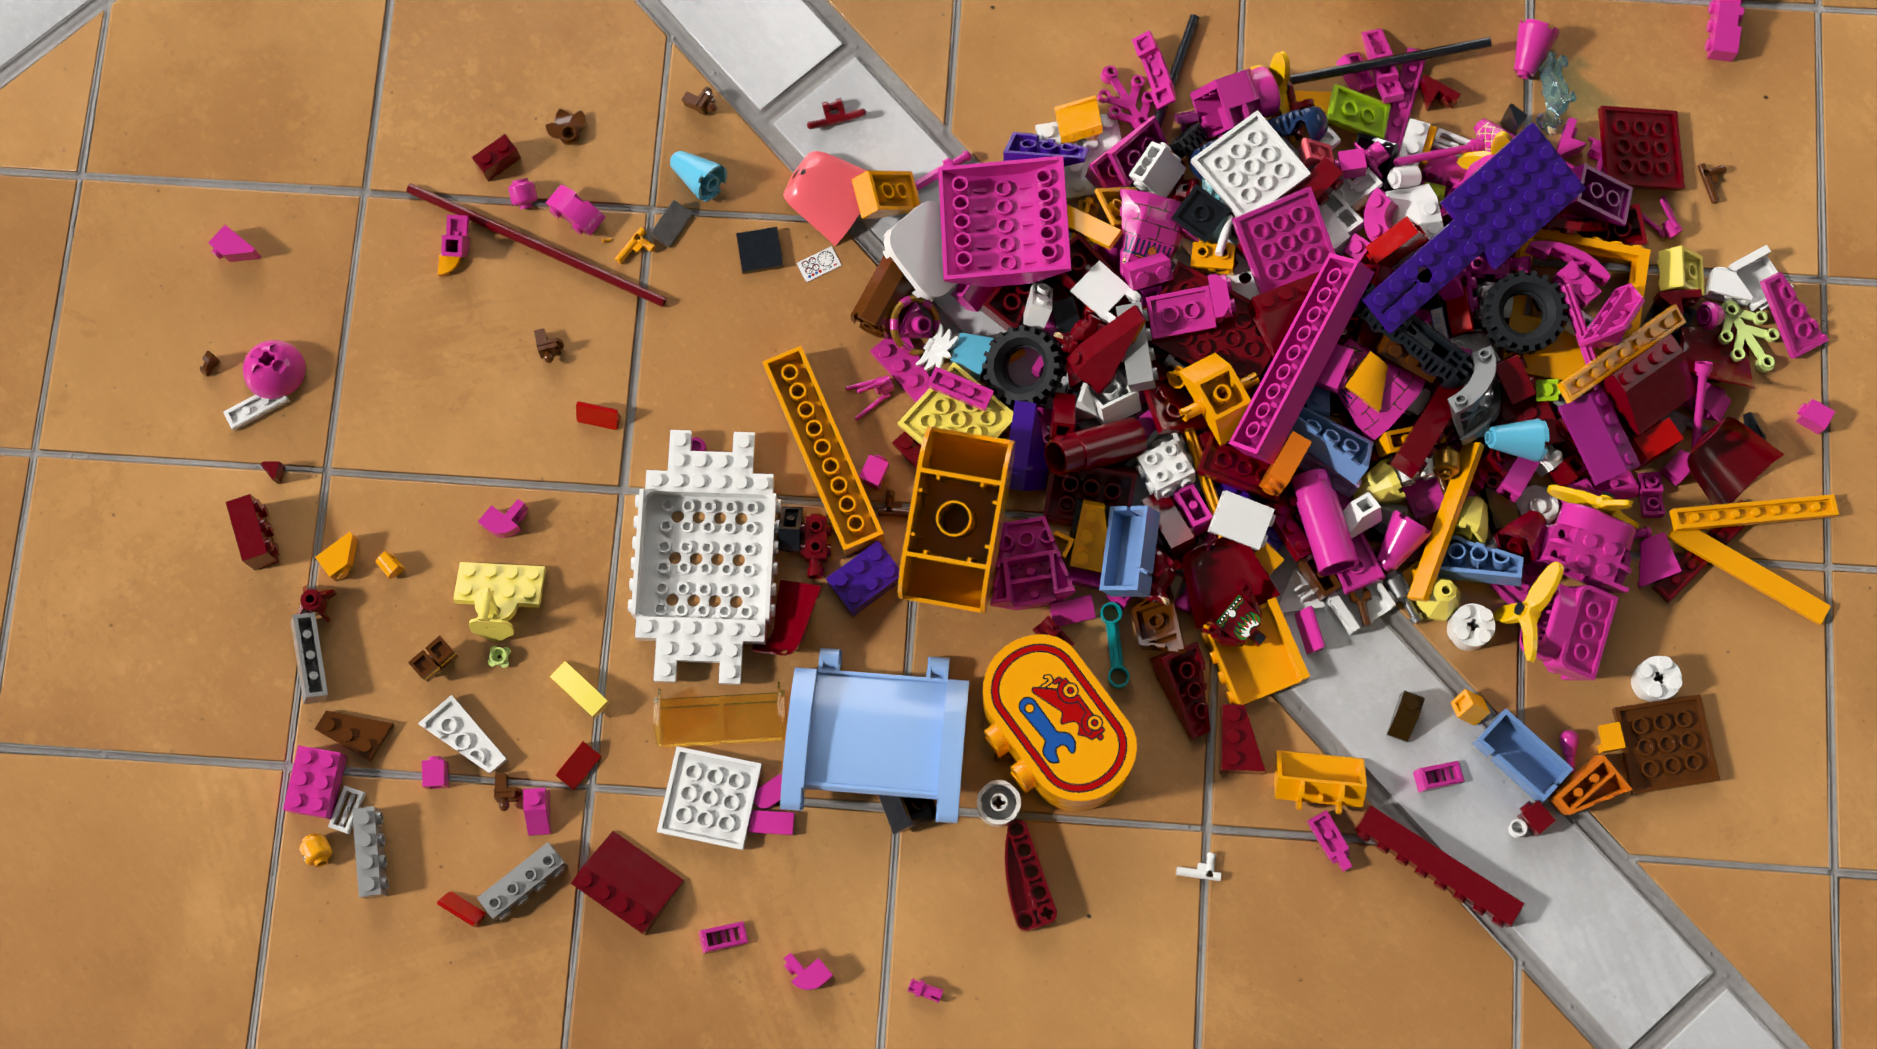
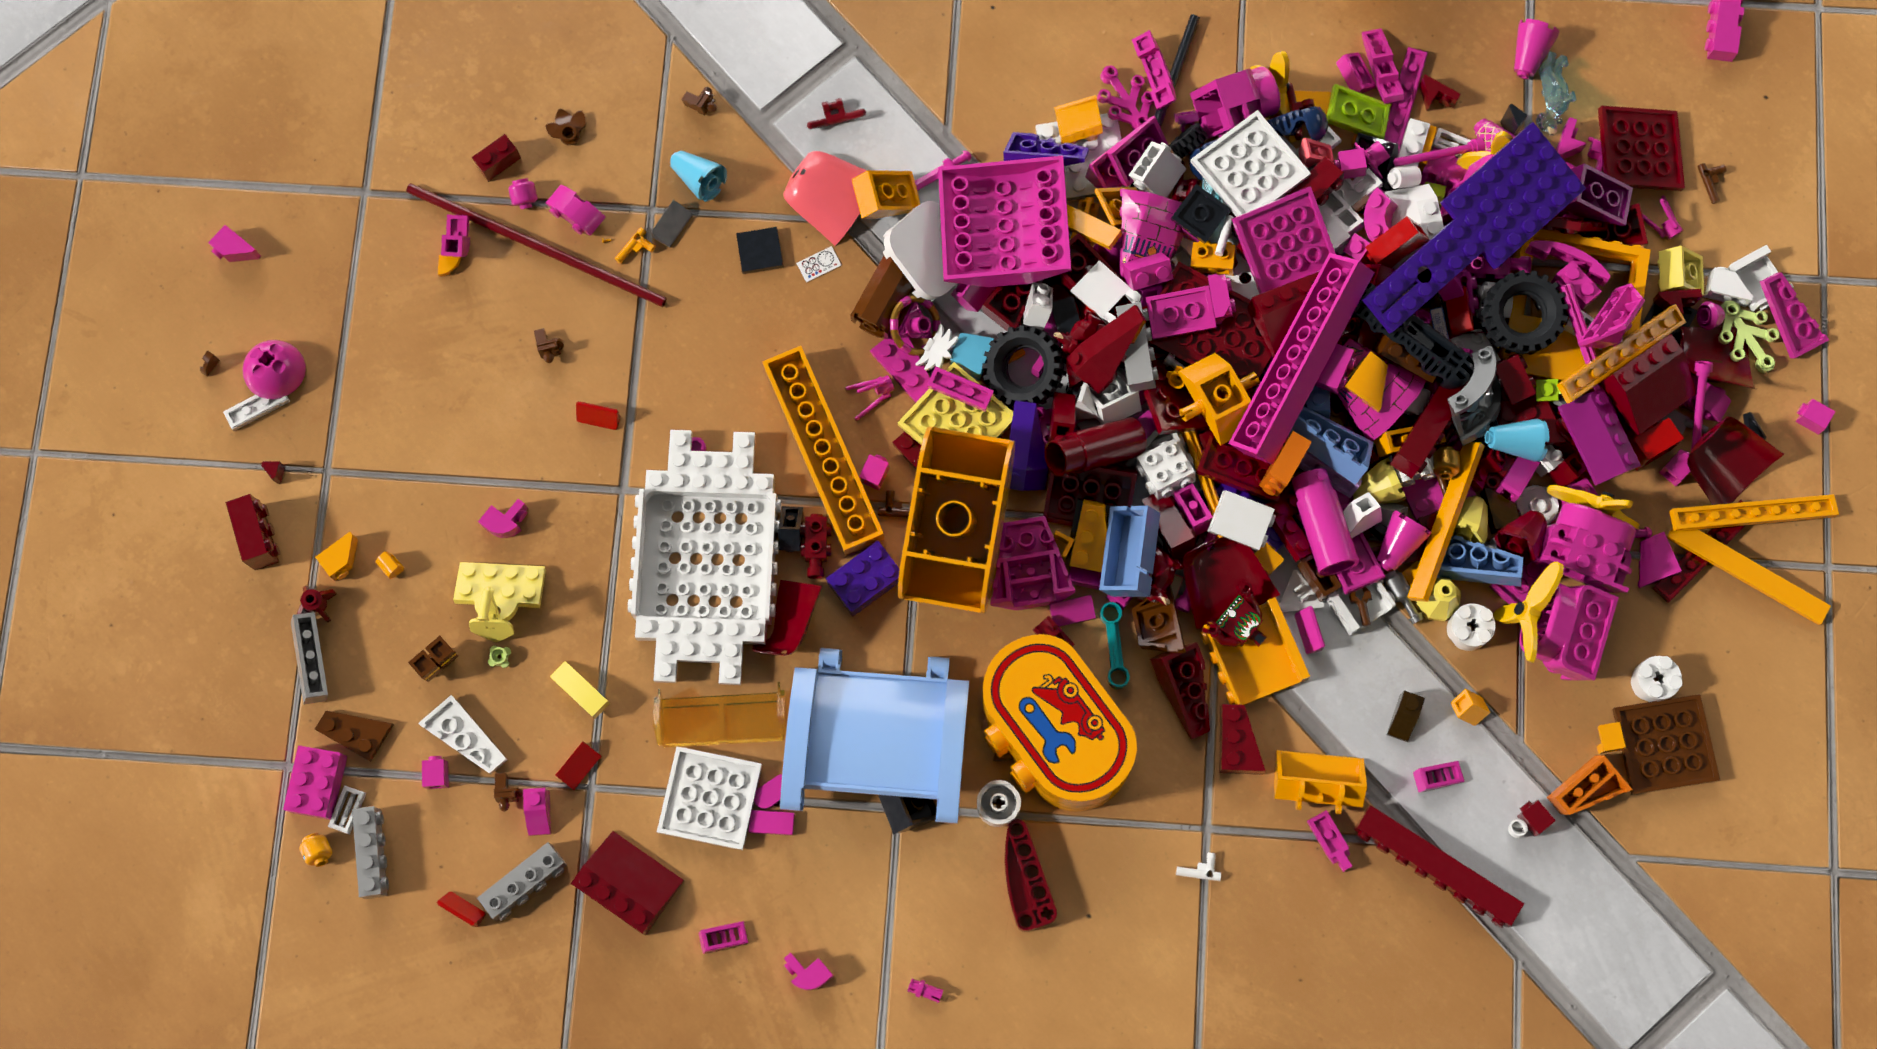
black piece [1289,37,1492,85] -> none
medium blue piece [1472,709,1573,803] -> none
dark pink piece [1559,730,1579,773] -> none
dark pink slope [1590,471,1639,500] -> none
dark pink slope [1638,472,1665,518] -> none

